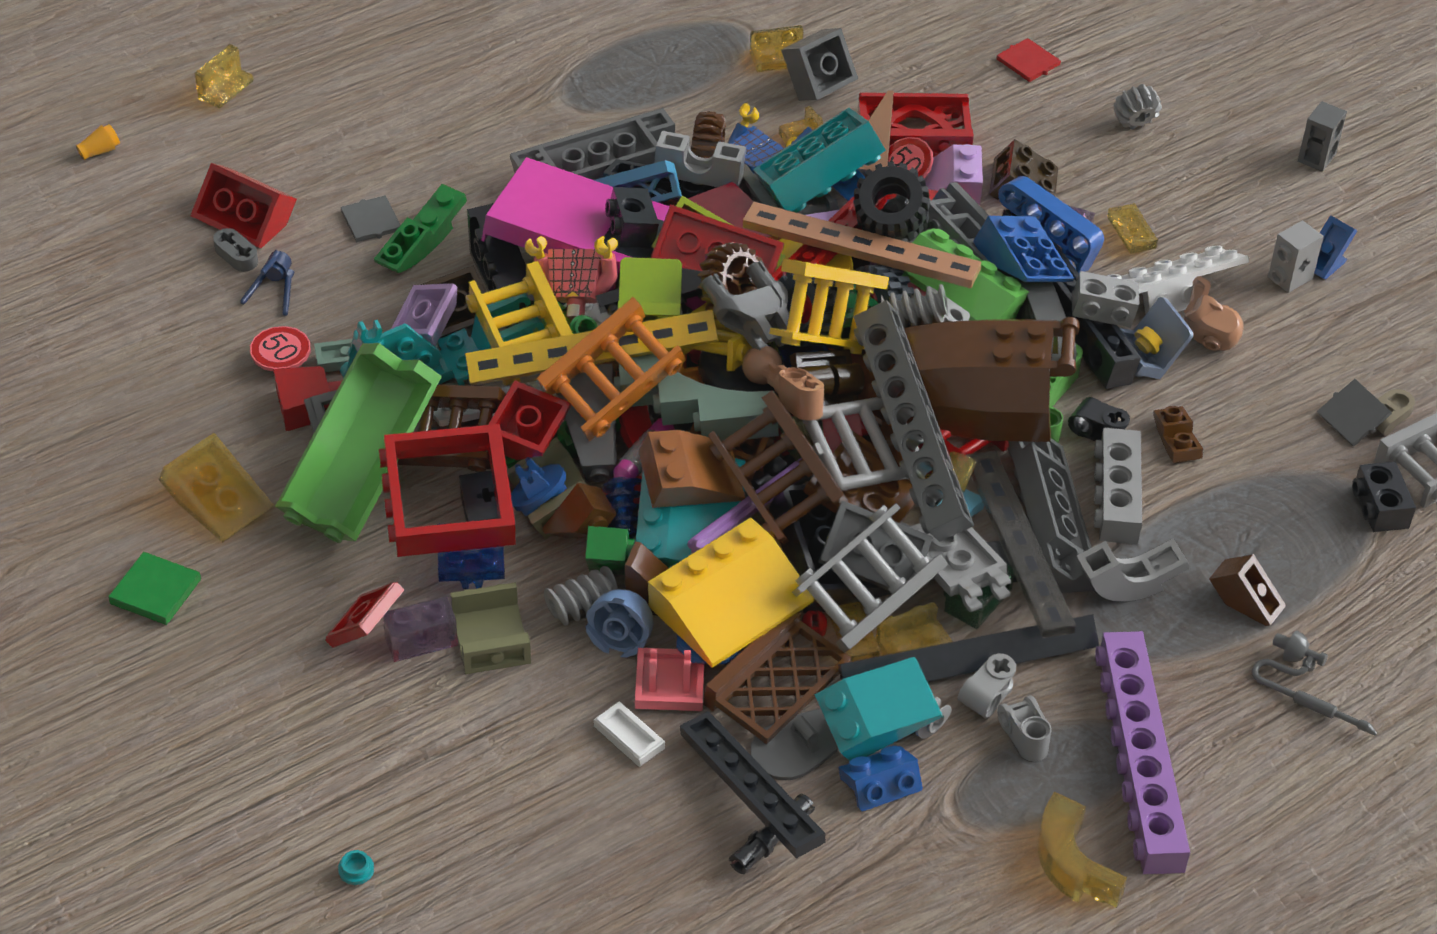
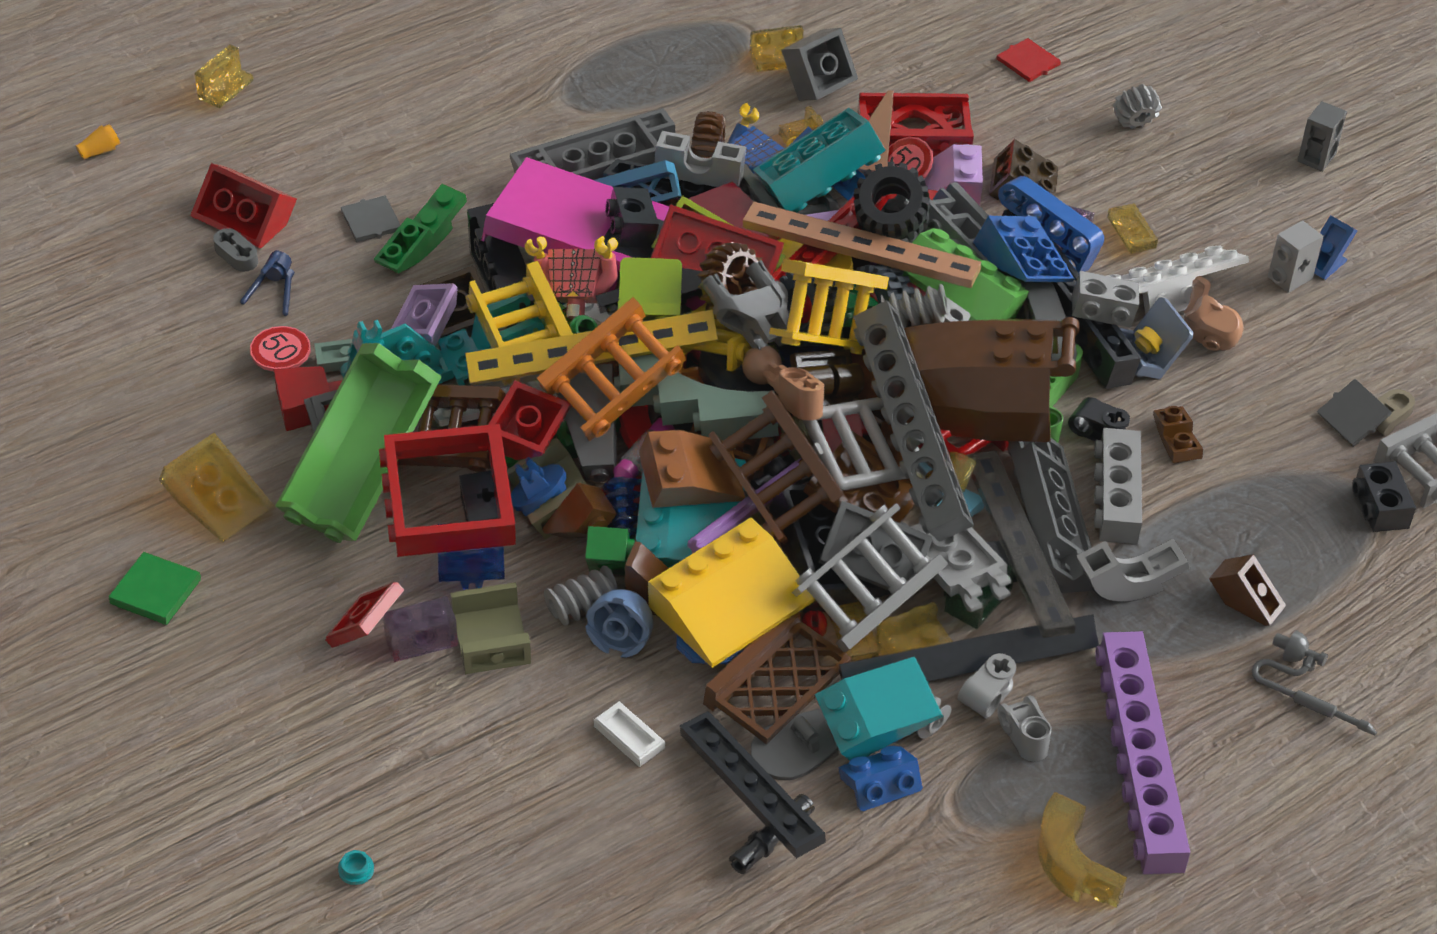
coral plate [635,648,704,711] -> none

